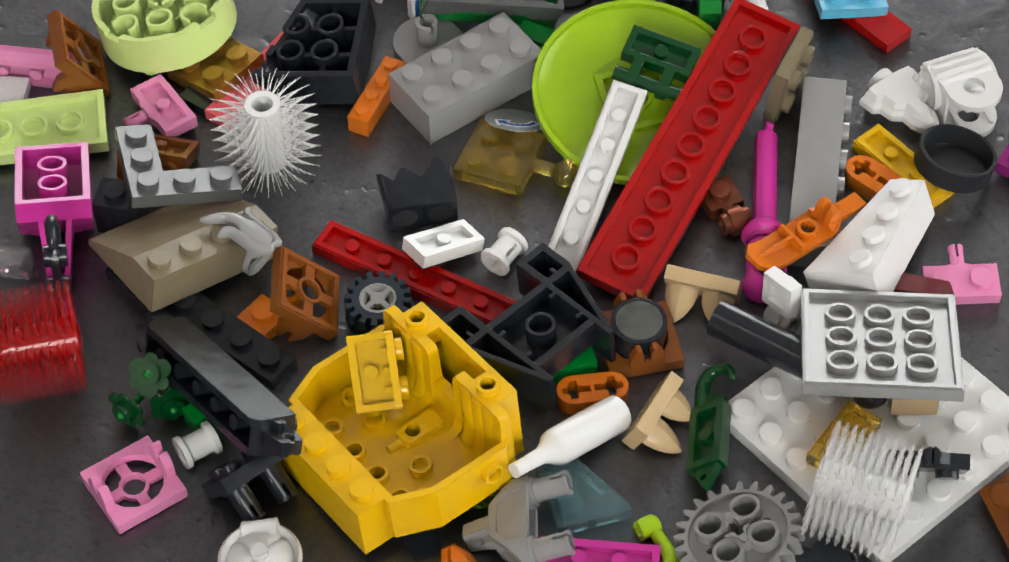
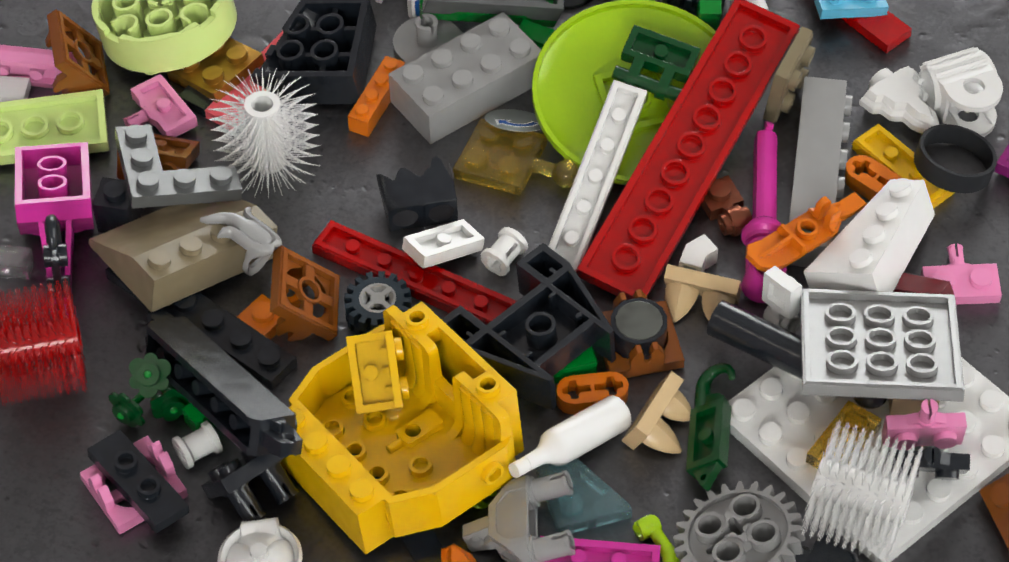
none -> black plate [87,429,189,533]
none -> white piece [679,234,718,272]
none -> bright pink plate [881,399,967,450]

